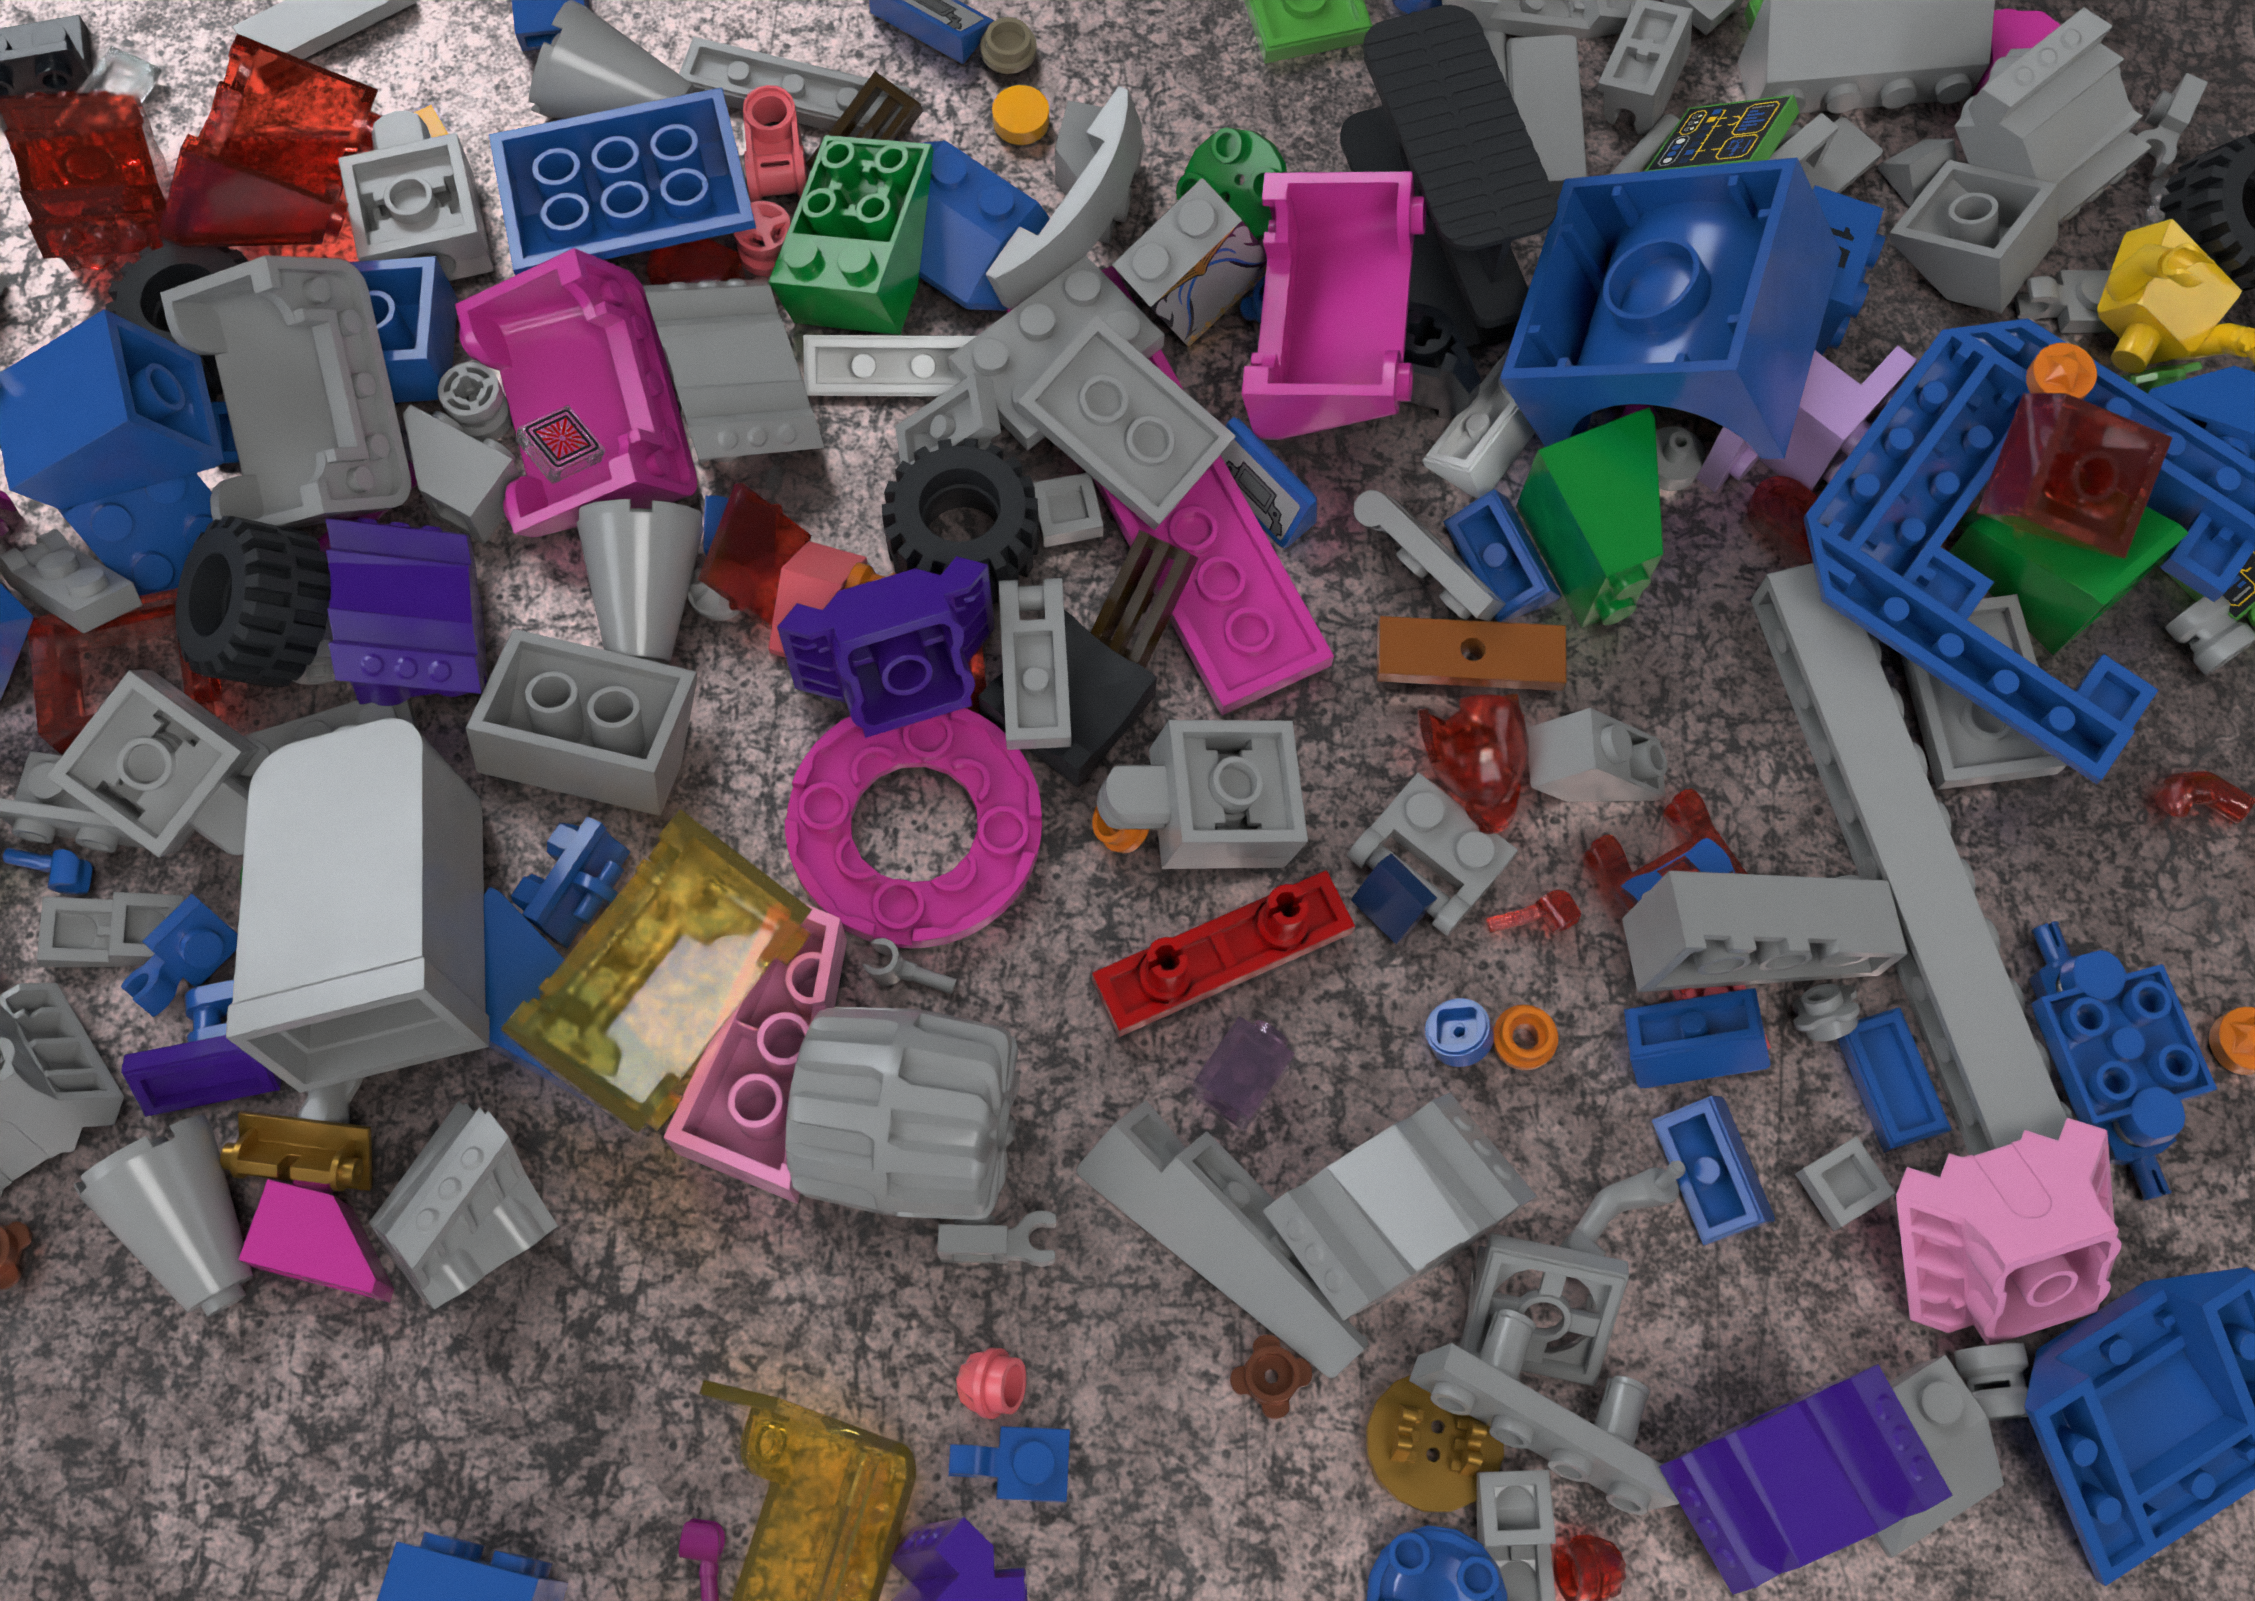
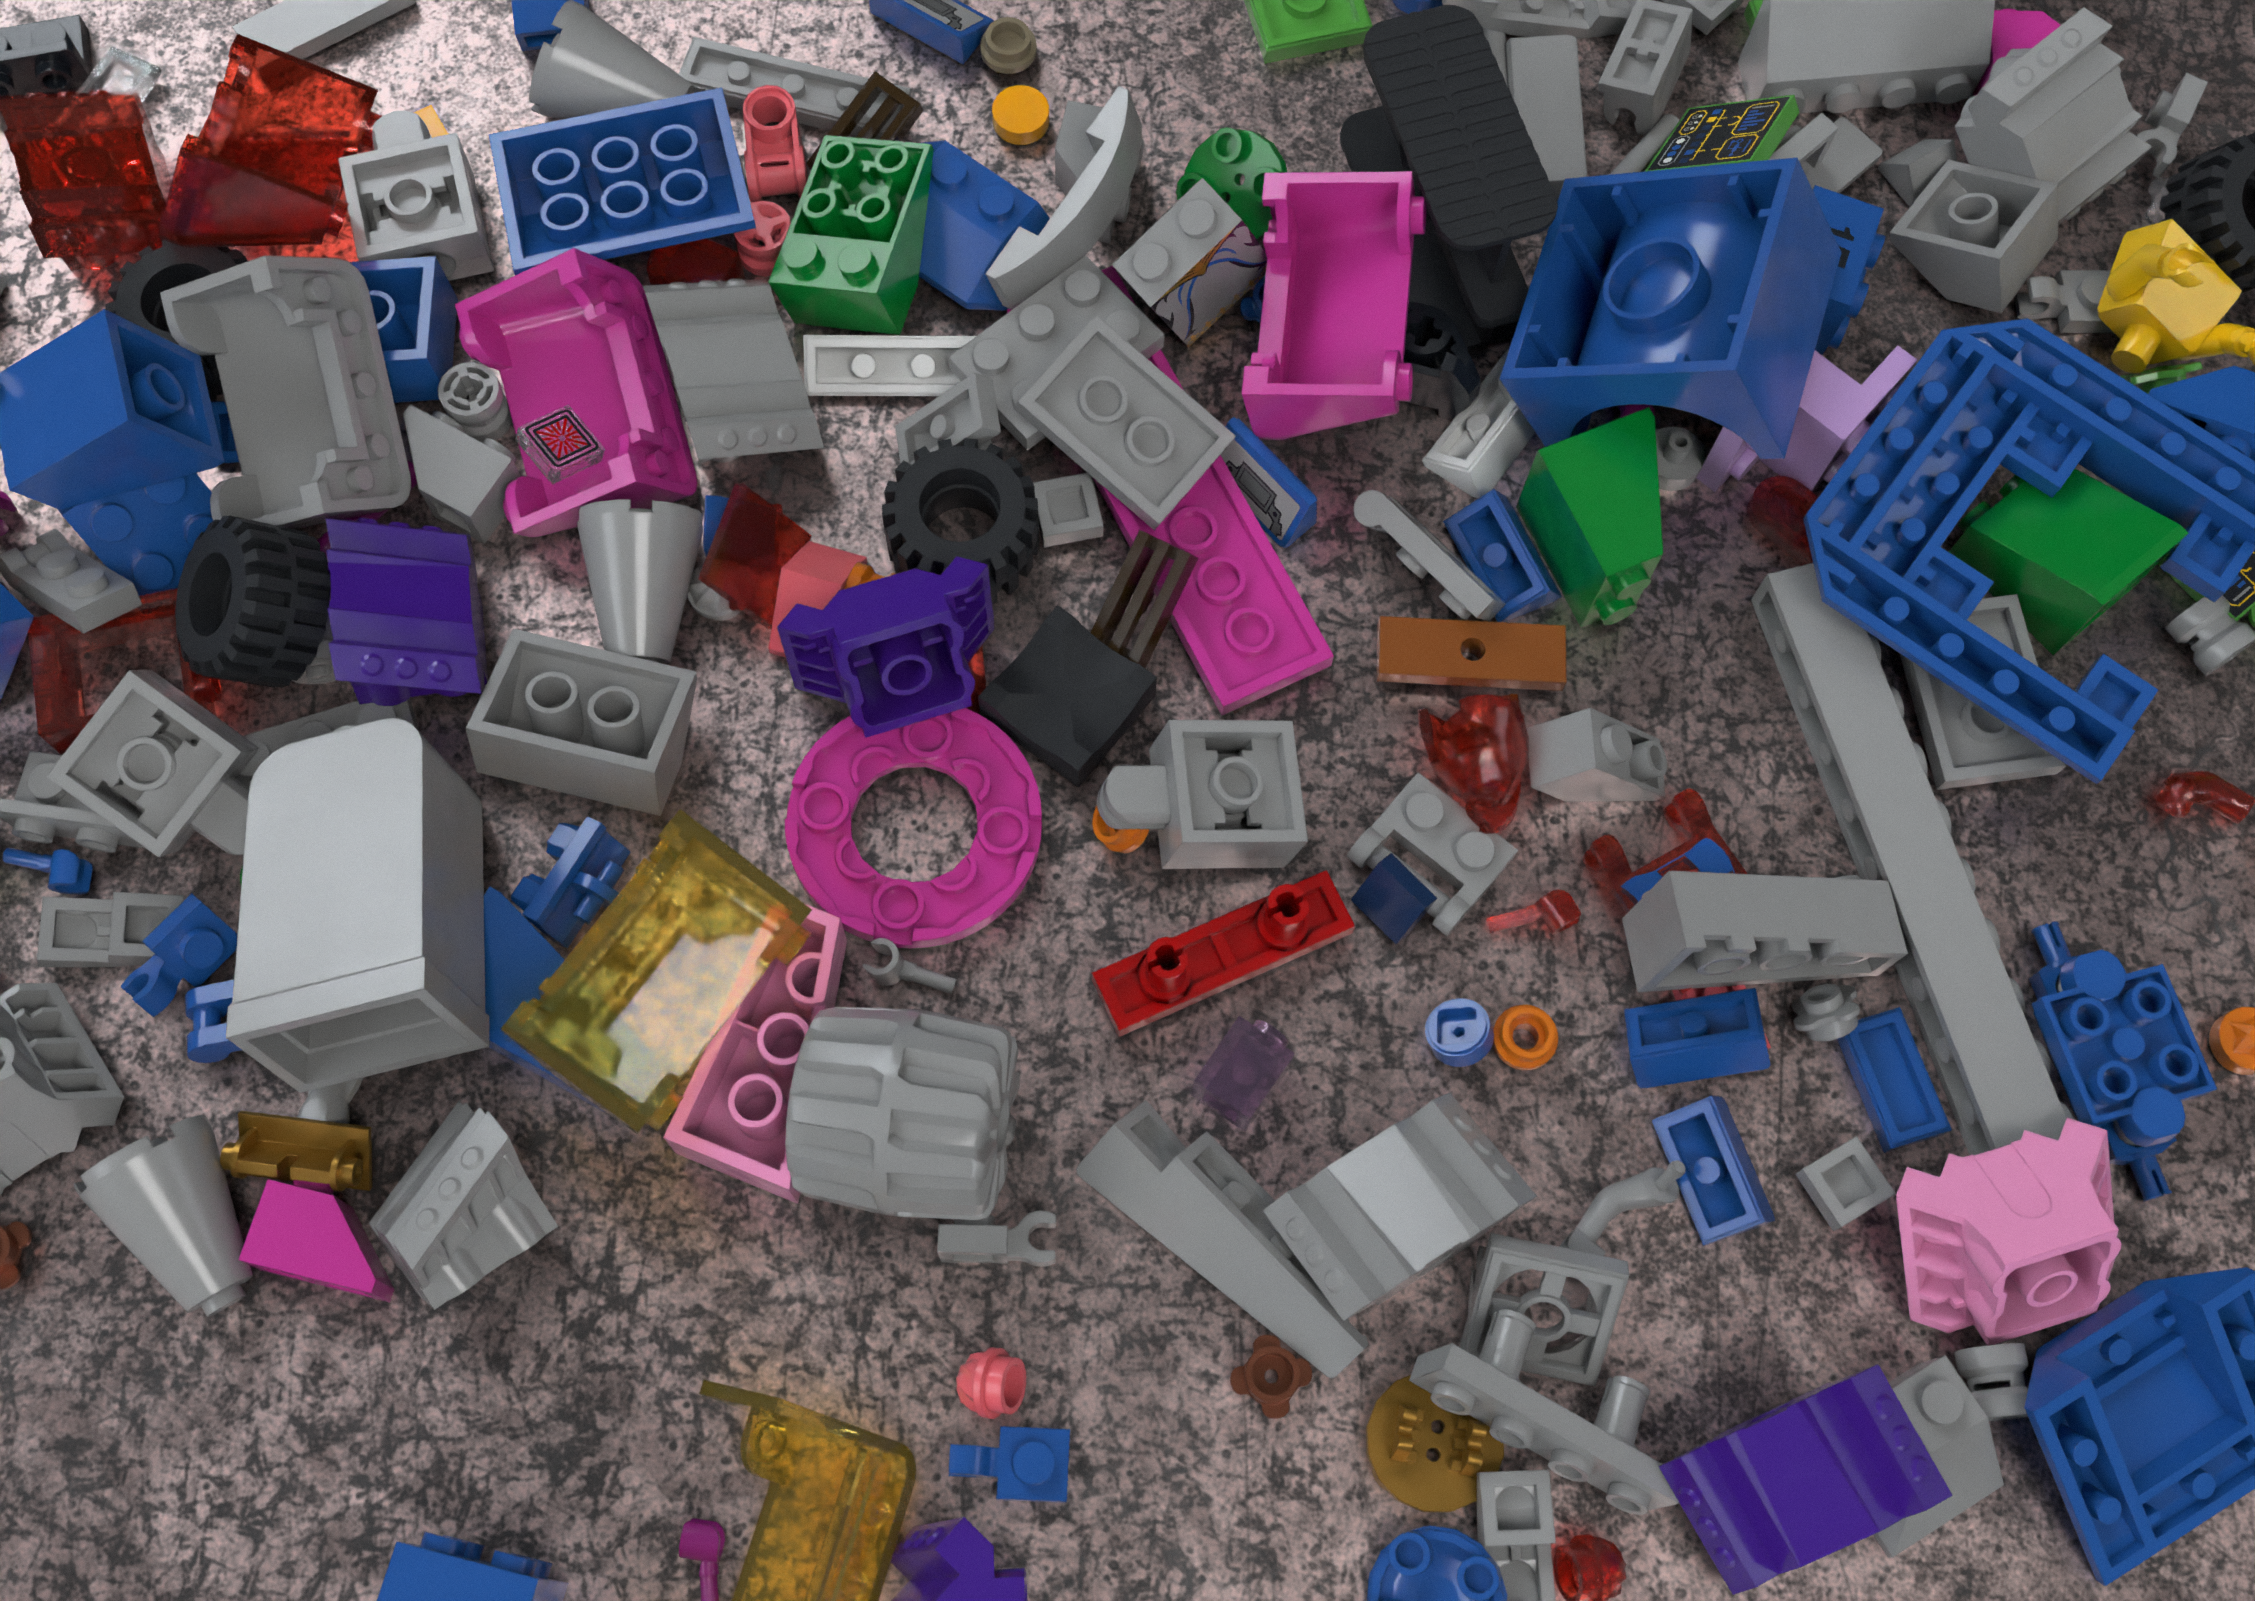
dark purple tile [121,1035,281,1117] -> none
light grey plate [999,578,1071,750] -> none
clear red slope [1977,393,2173,559] -> none
orange tile [2026,343,2097,409] -> none

